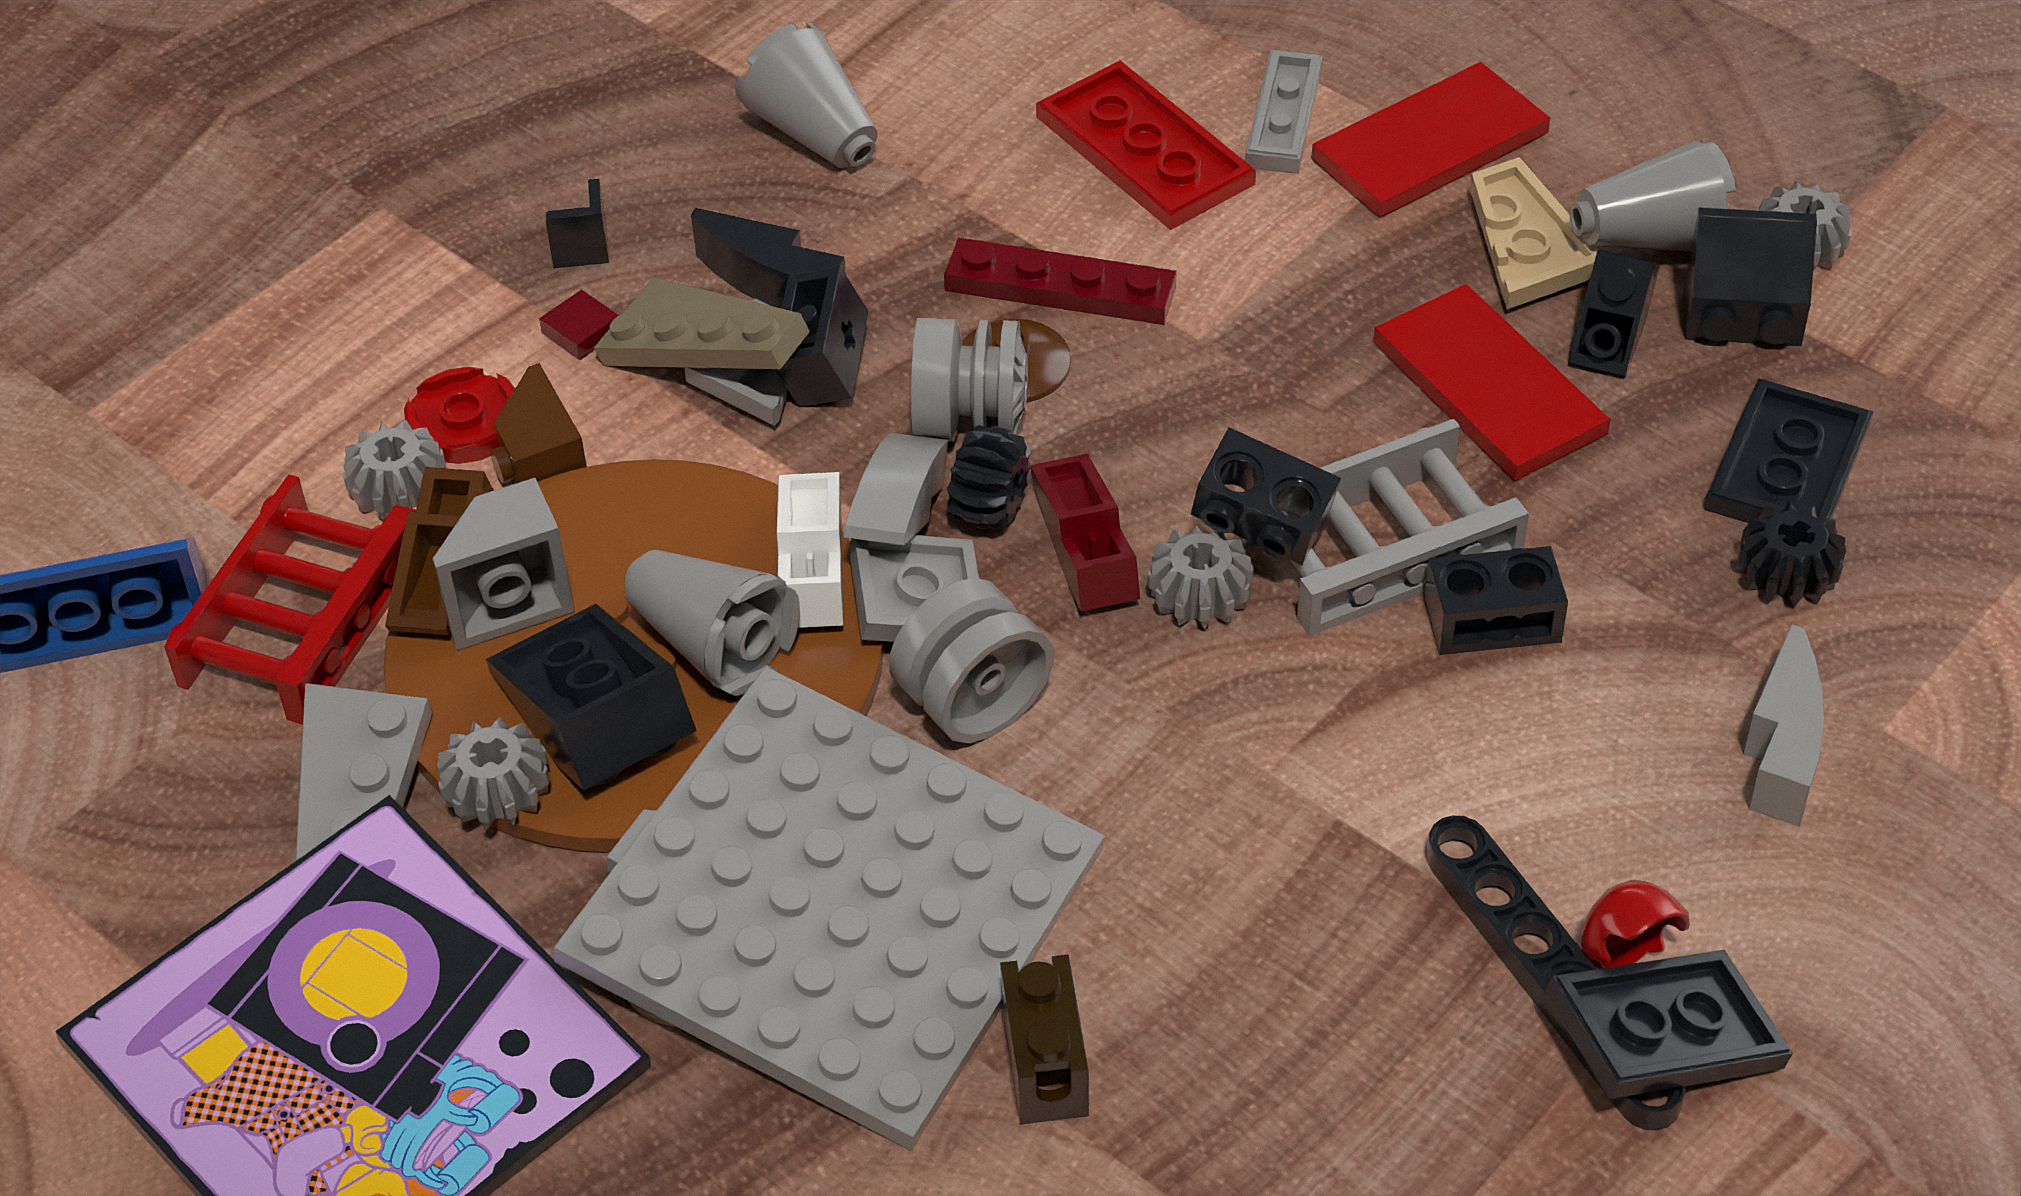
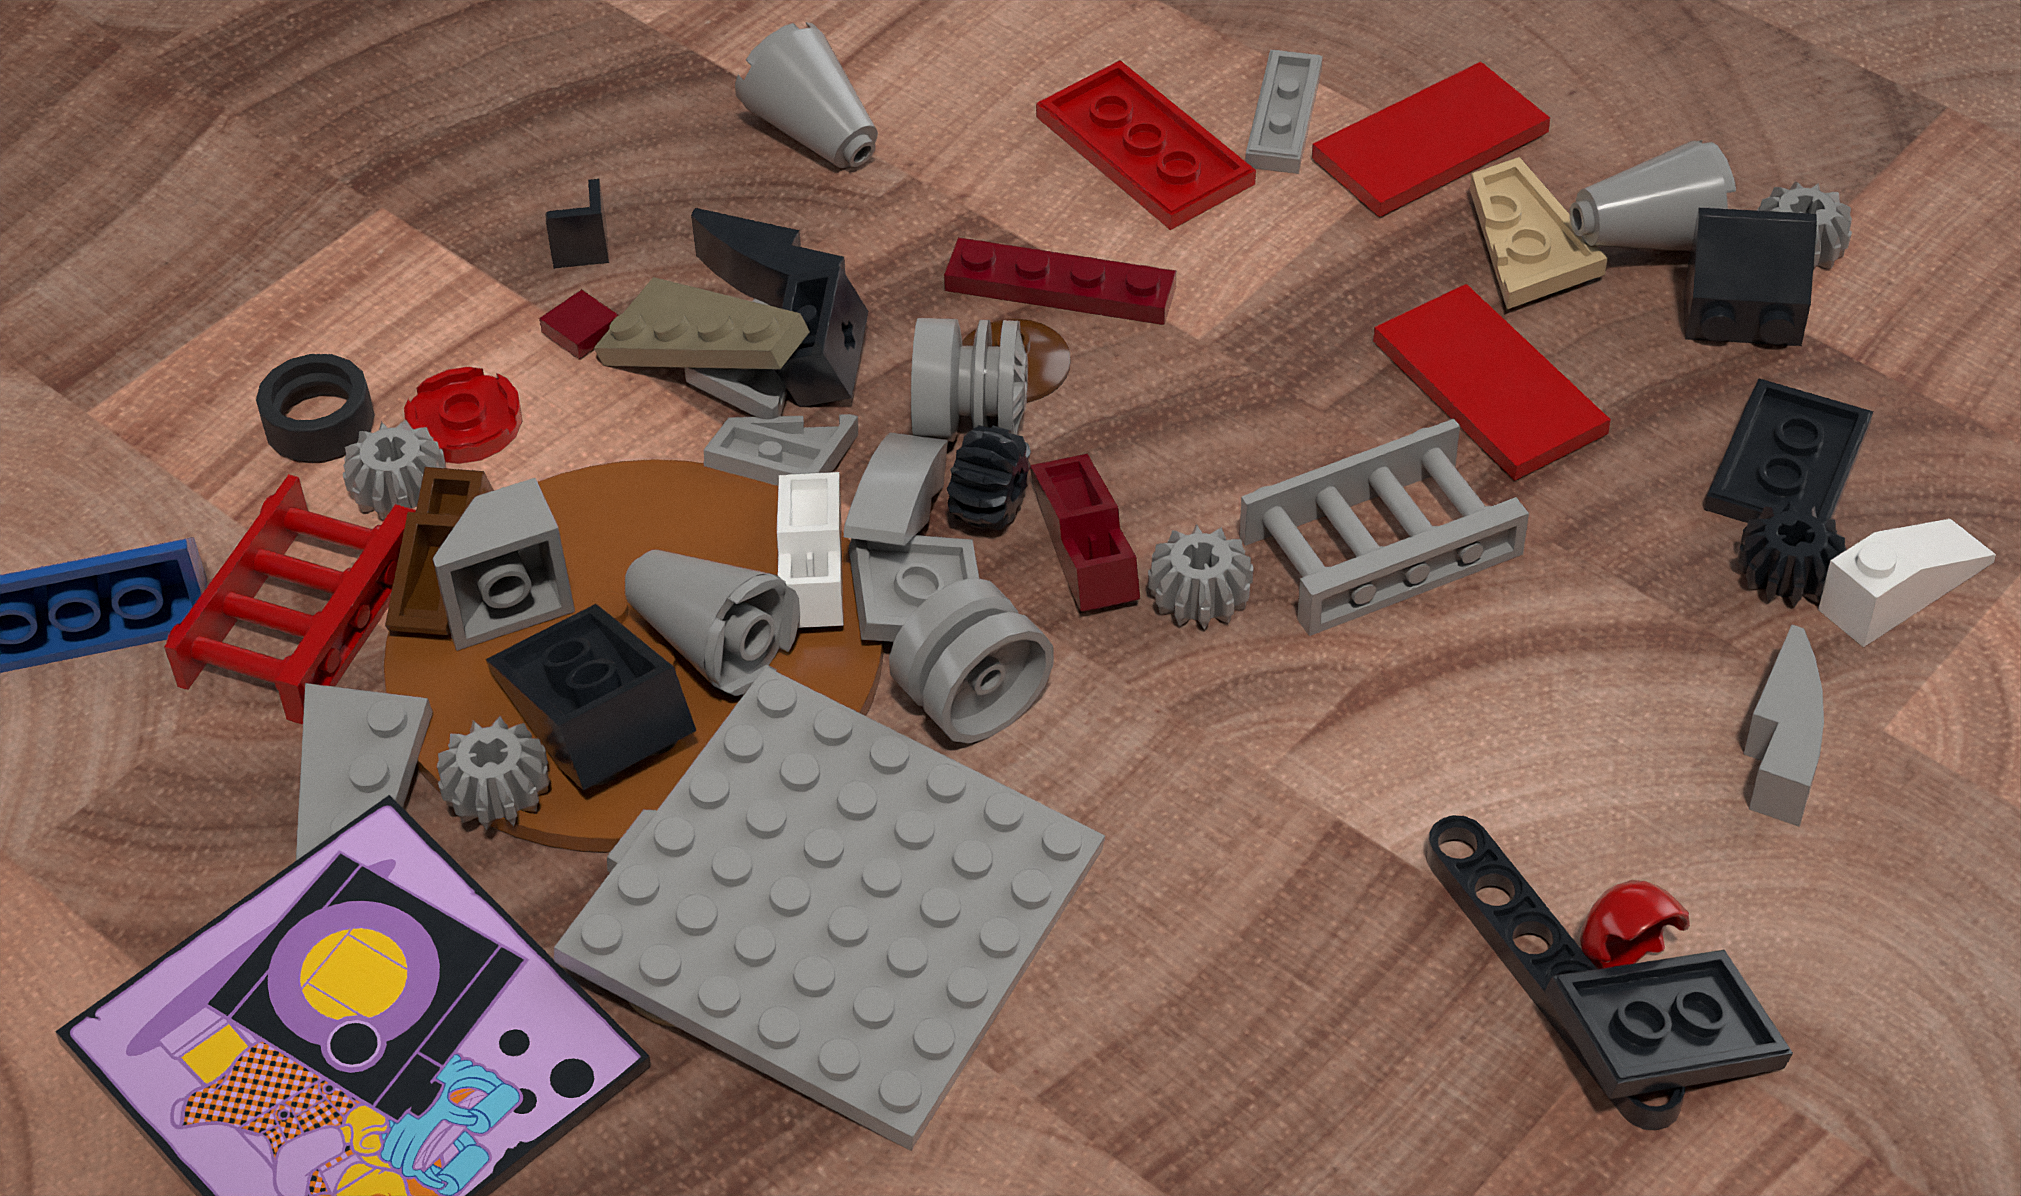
reddish brown slope [490,363,587,484] -> none
dark brown brick [1000,954,1089,1125] -> none
black brick [1191,427,1341,565] -> none
black brick [1424,546,1568,655] -> none
black slope [1568,250,1660,376] -> none
none -> black tyre [256,354,375,462]
none -> light grey wing [704,414,858,486]
none -> white slope [1818,519,1996,647]

